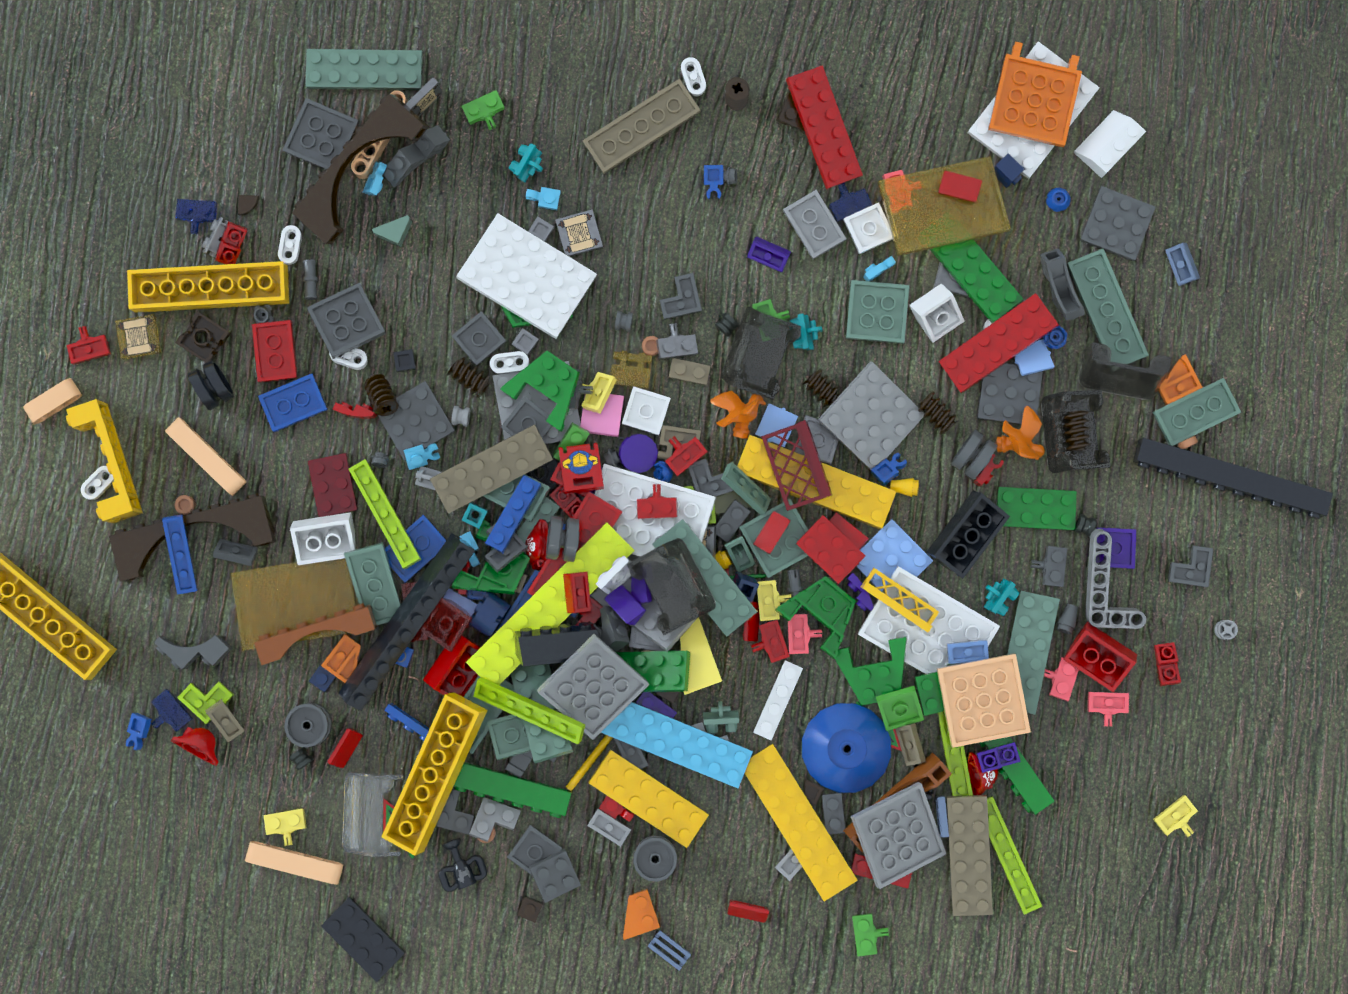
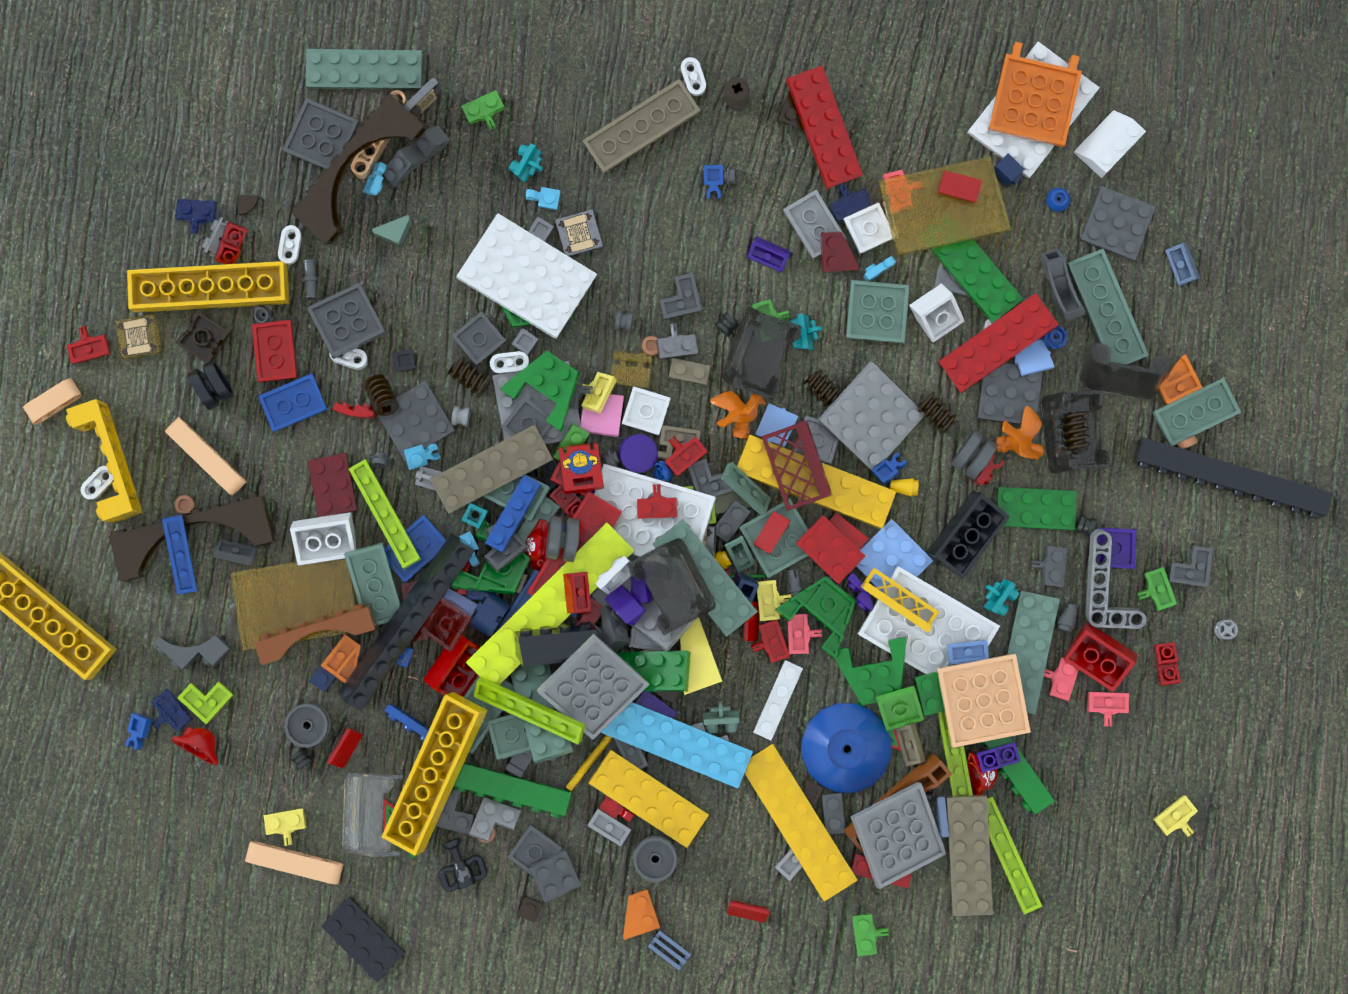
dark tan plate [205,699,245,742] -> none
none -> dark red wing [821,231,859,272]
none -> bright green plate [1137,567,1177,611]

